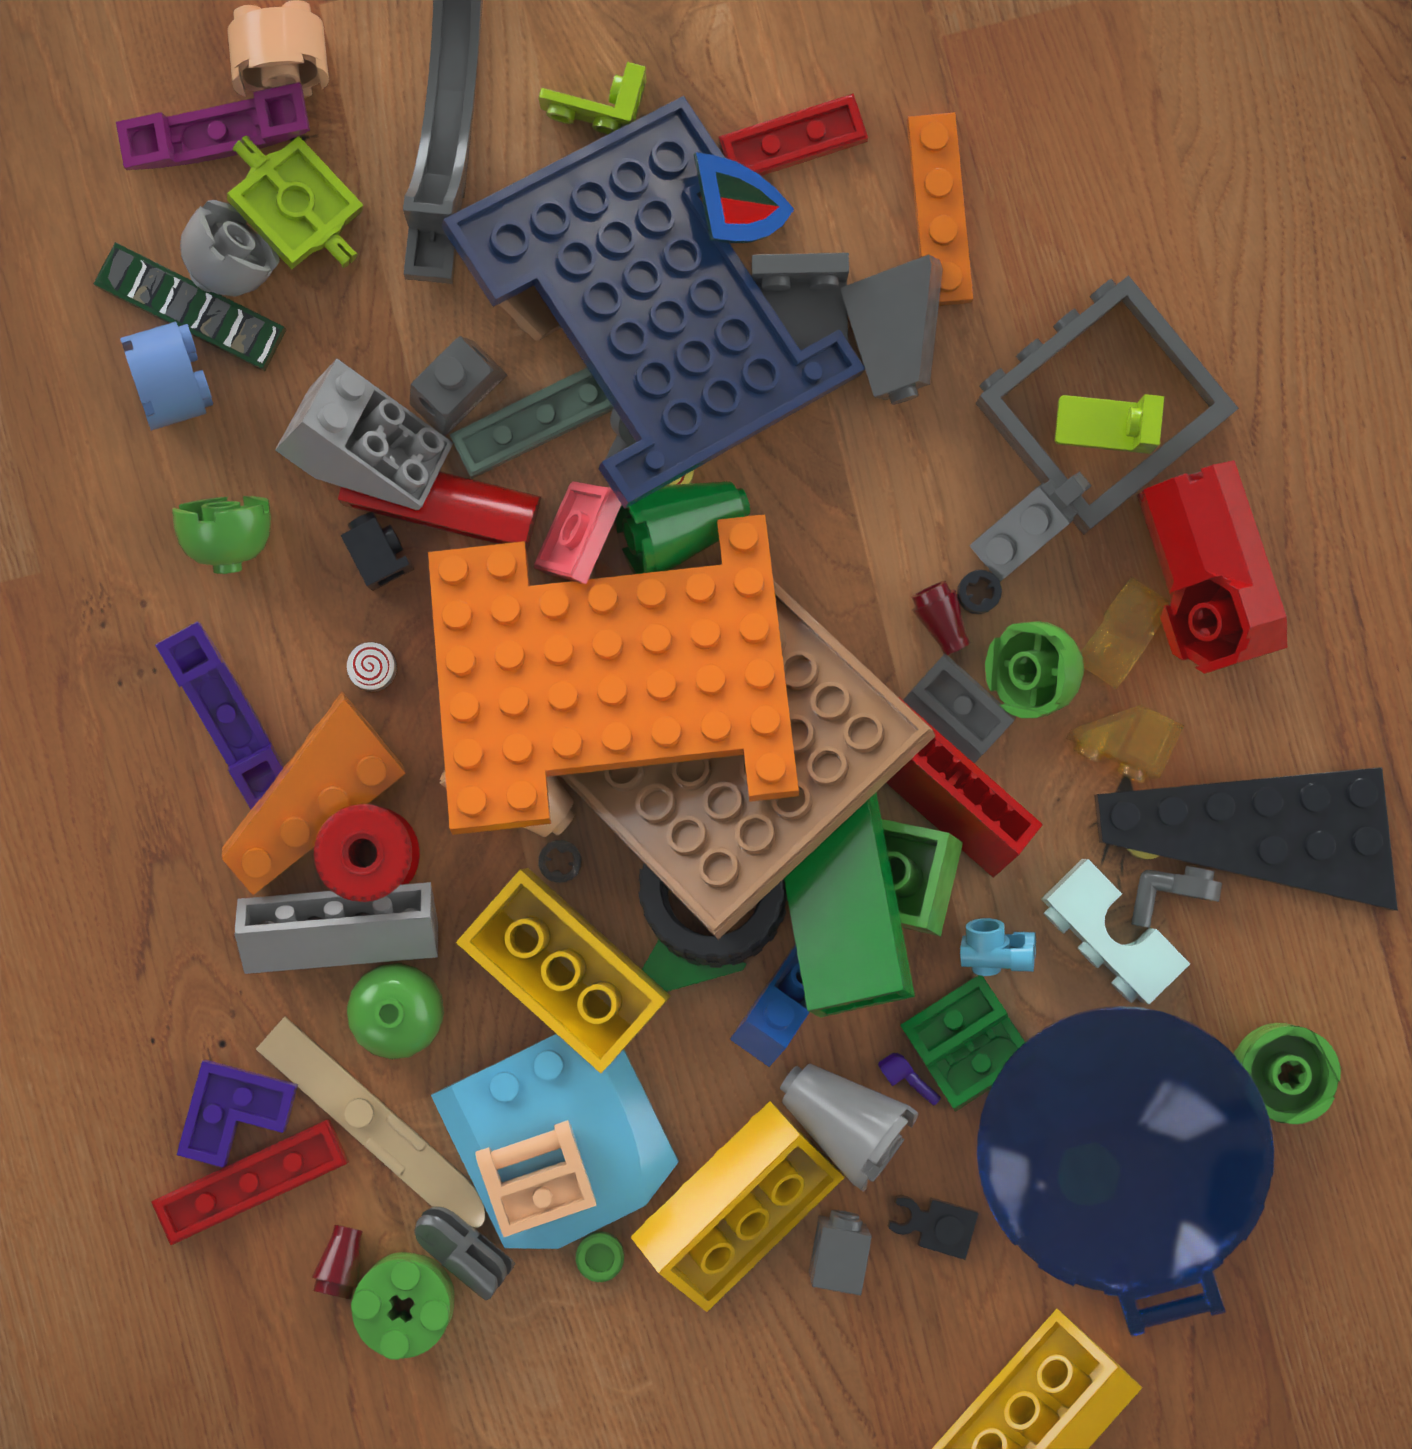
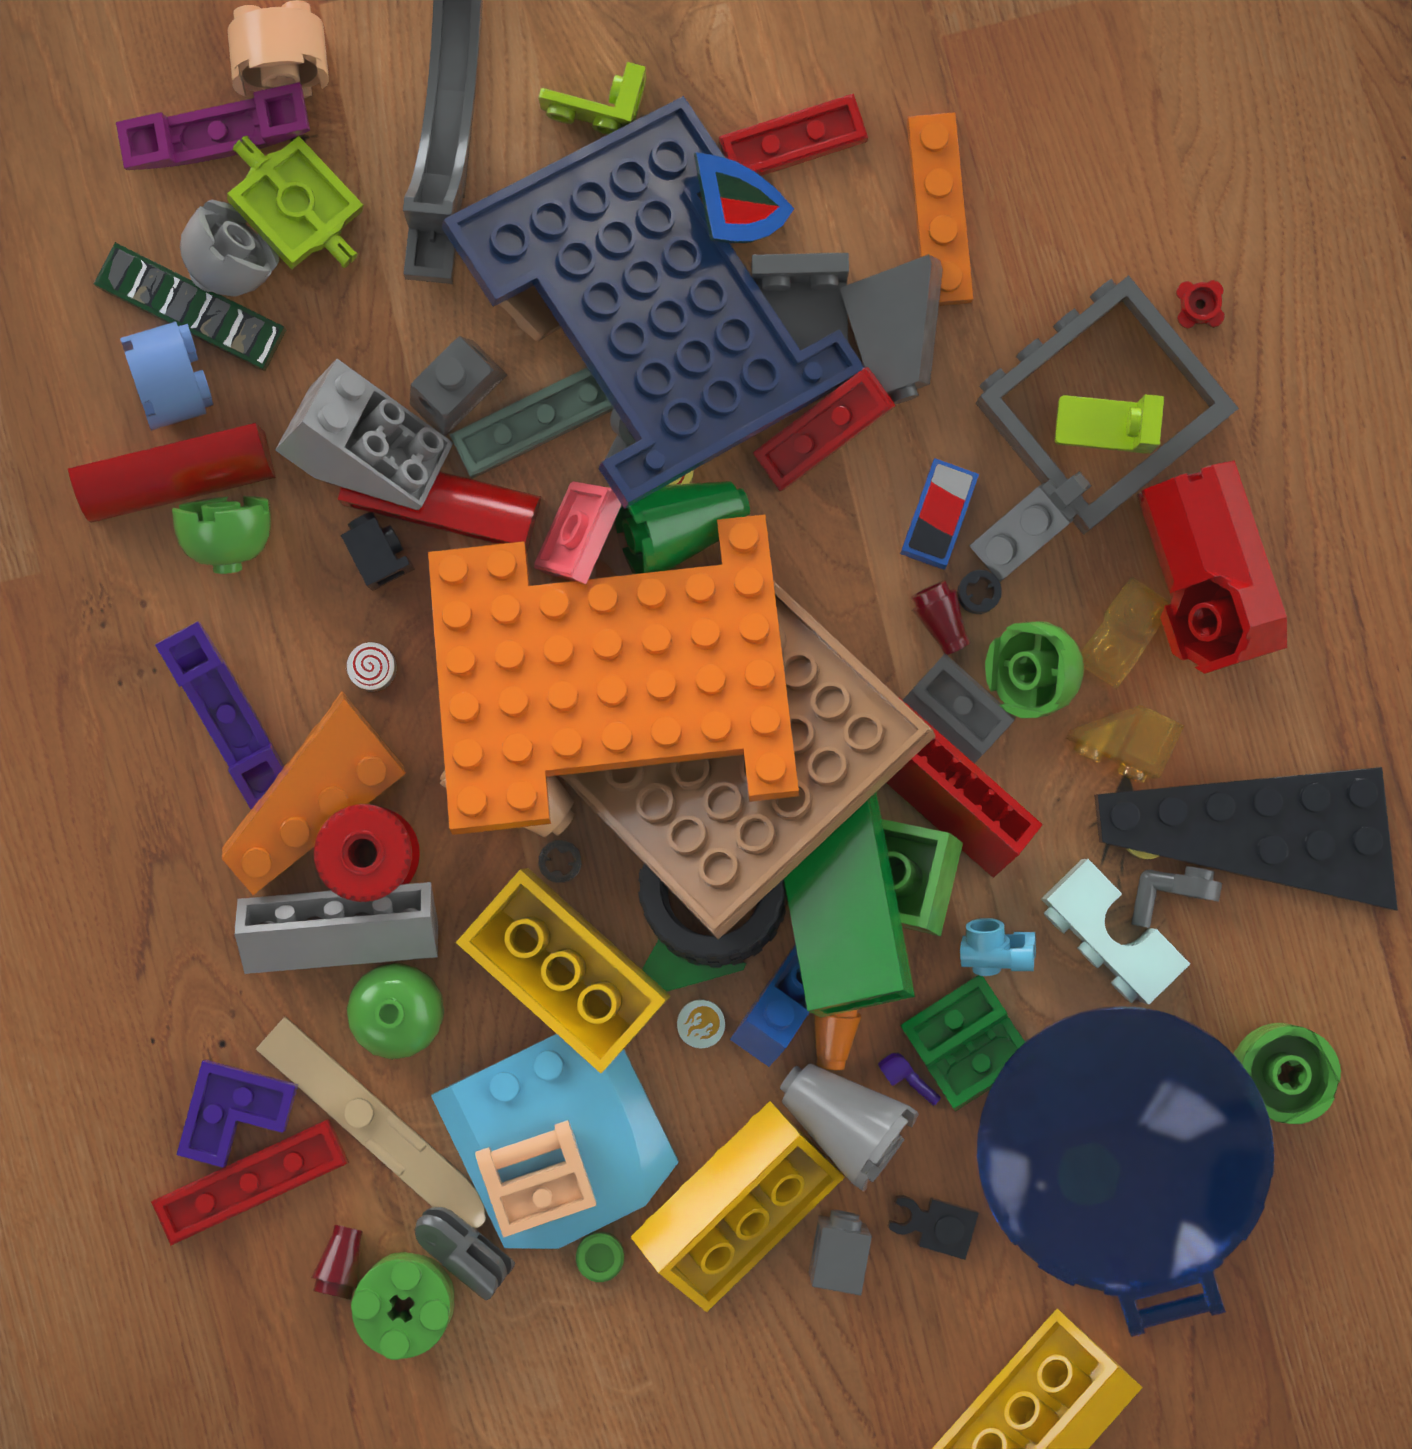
none -> red brick [68,423,276,523]
none -> light aqua tile [677,999,725,1048]
none -> red tile [753,367,896,491]
none -> orange cone [814,1009,862,1070]
none -> slope [900,458,979,570]
none -> red plate [1176,280,1225,329]

